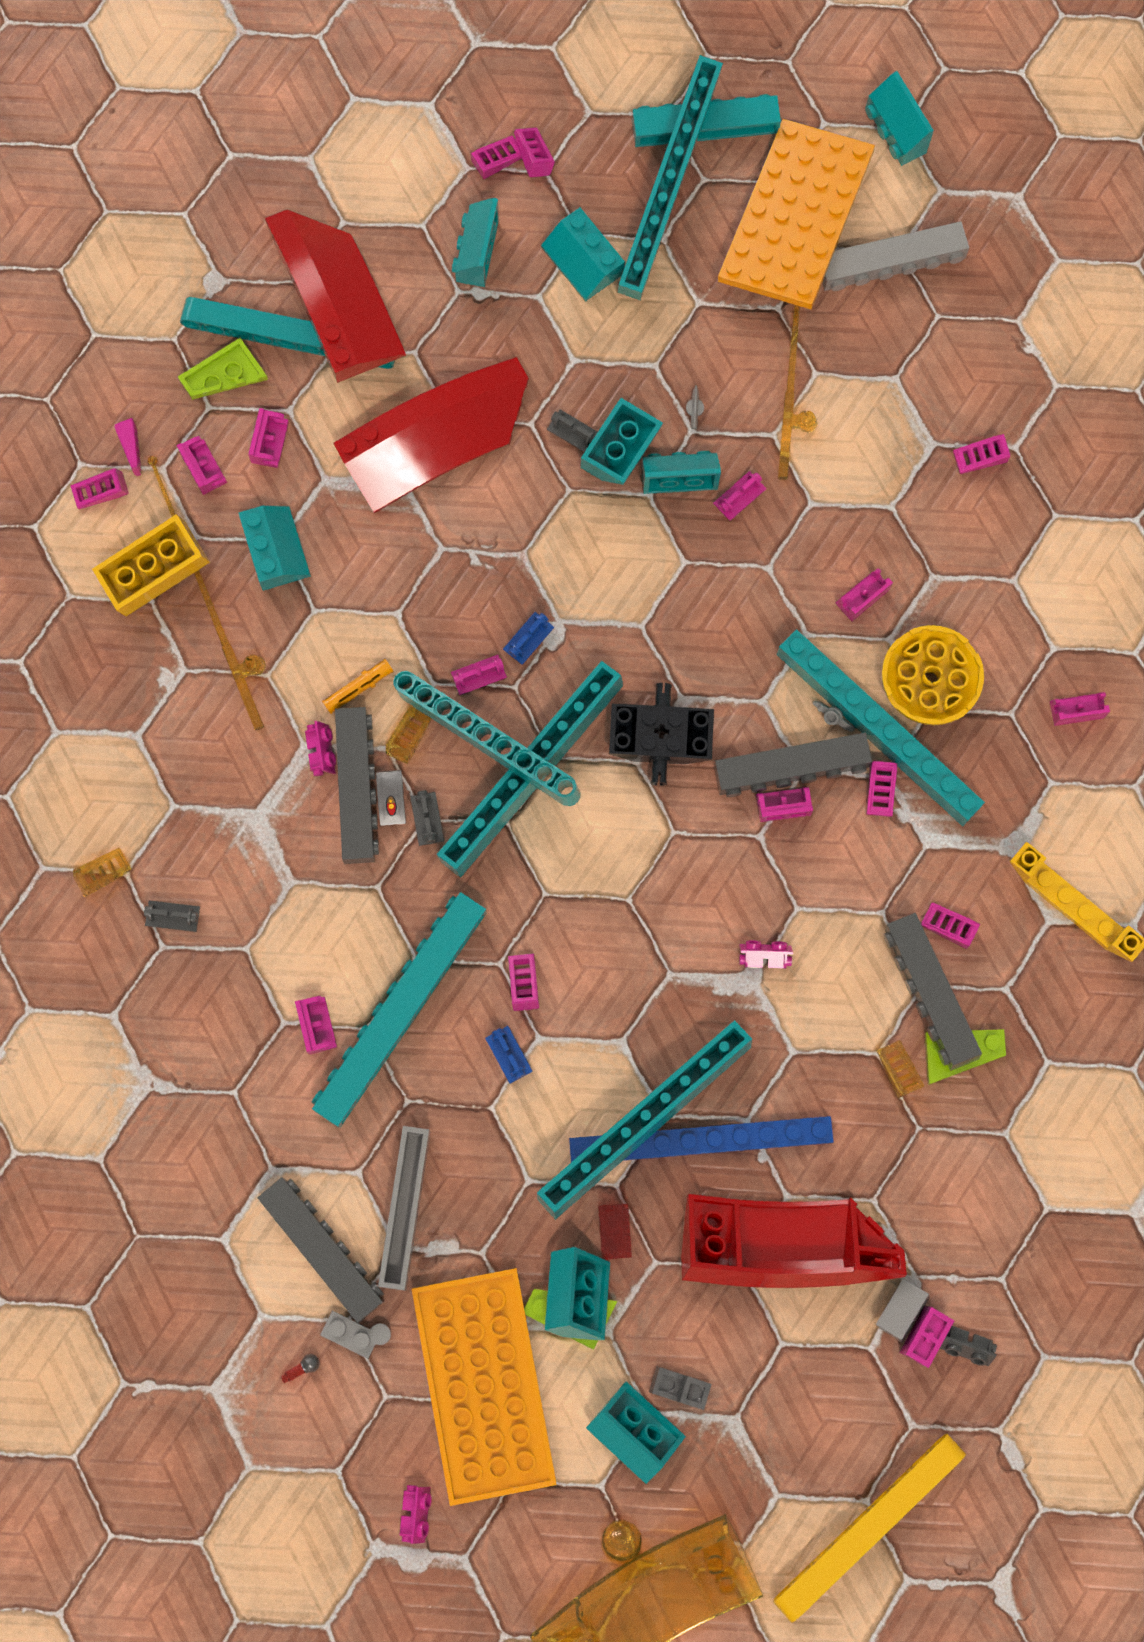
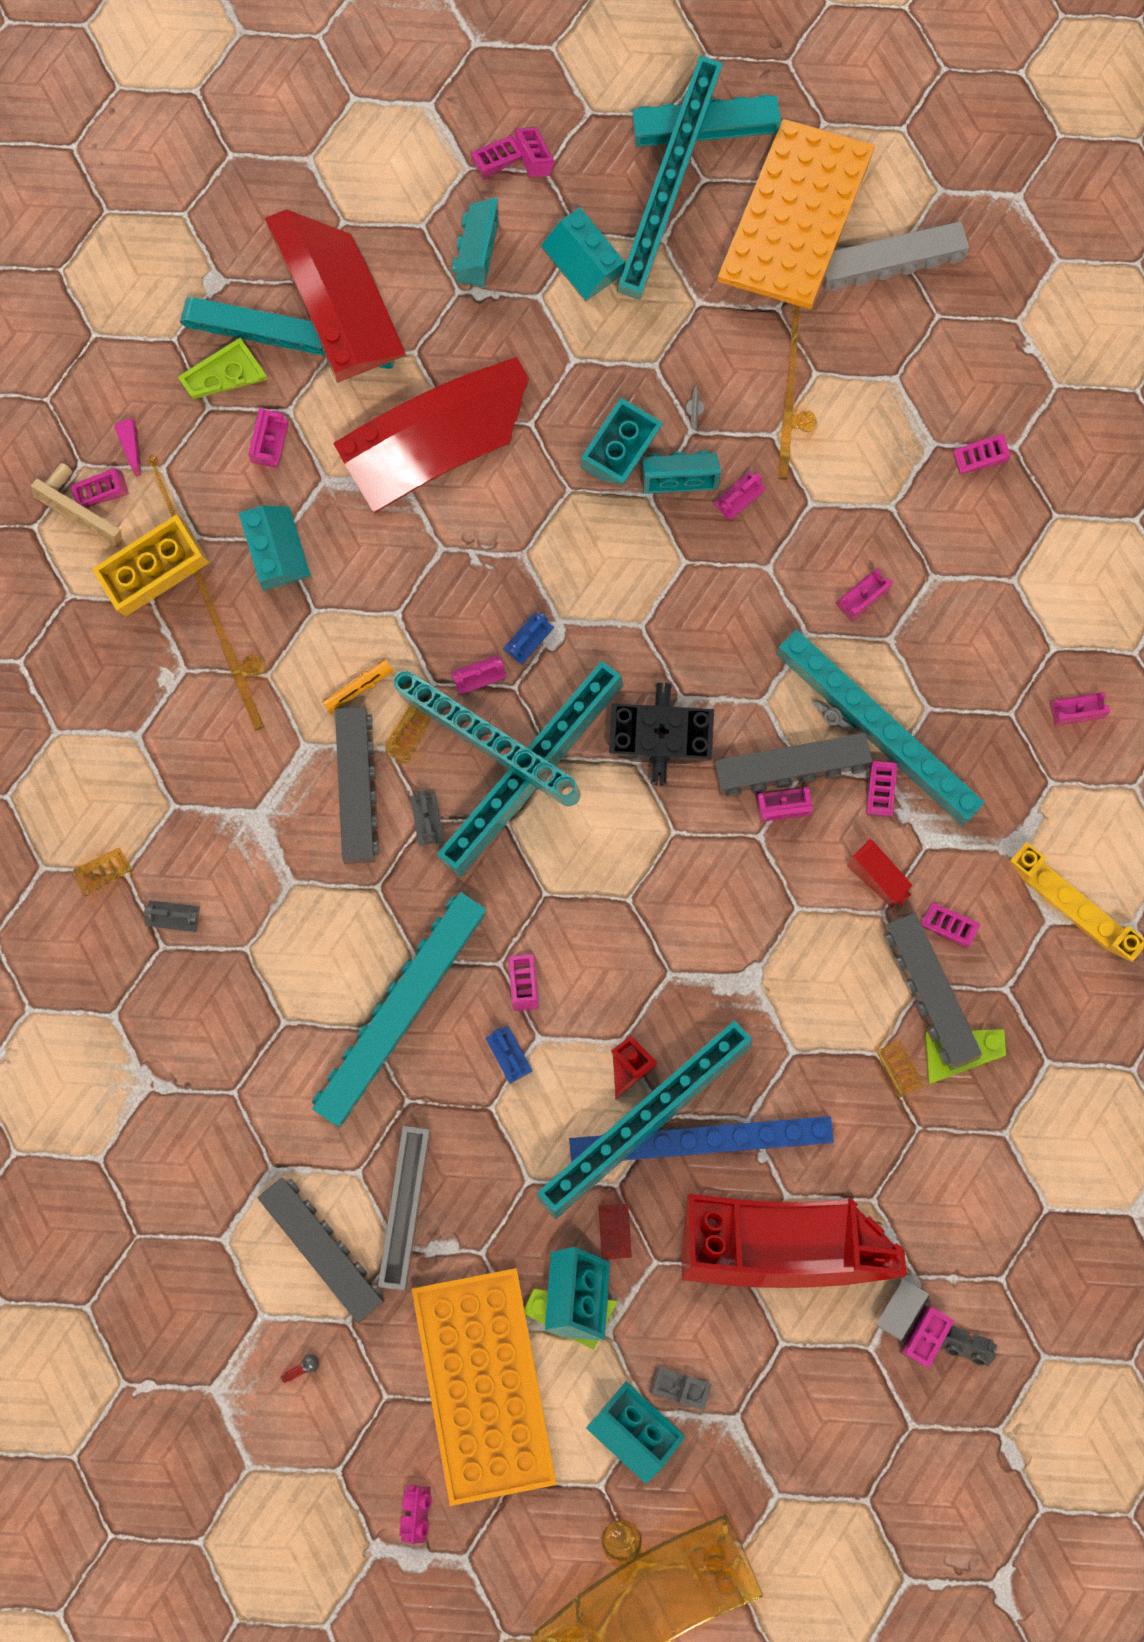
dark pink hinge [176,436,227,495] -> none
dark pink hinge [295,996,337,1055] -> none
dark pink hinge [305,721,336,776] -> none
light grey hinge [320,1311,391,1359] -> none
flat silver slope [376,770,406,826] -> none
dark grey hinge [547,409,598,452] -> none
hinge [739,940,793,969] -> none
yellow beam [773,1433,966,1623] -> none
teal slope [865,71,934,166] -> none
yellow brick [882,625,984,725] -> none
none -> tan piece [31,463,122,548]
none -> red slope [611,1035,658,1100]
none -> red slope [847,838,913,908]

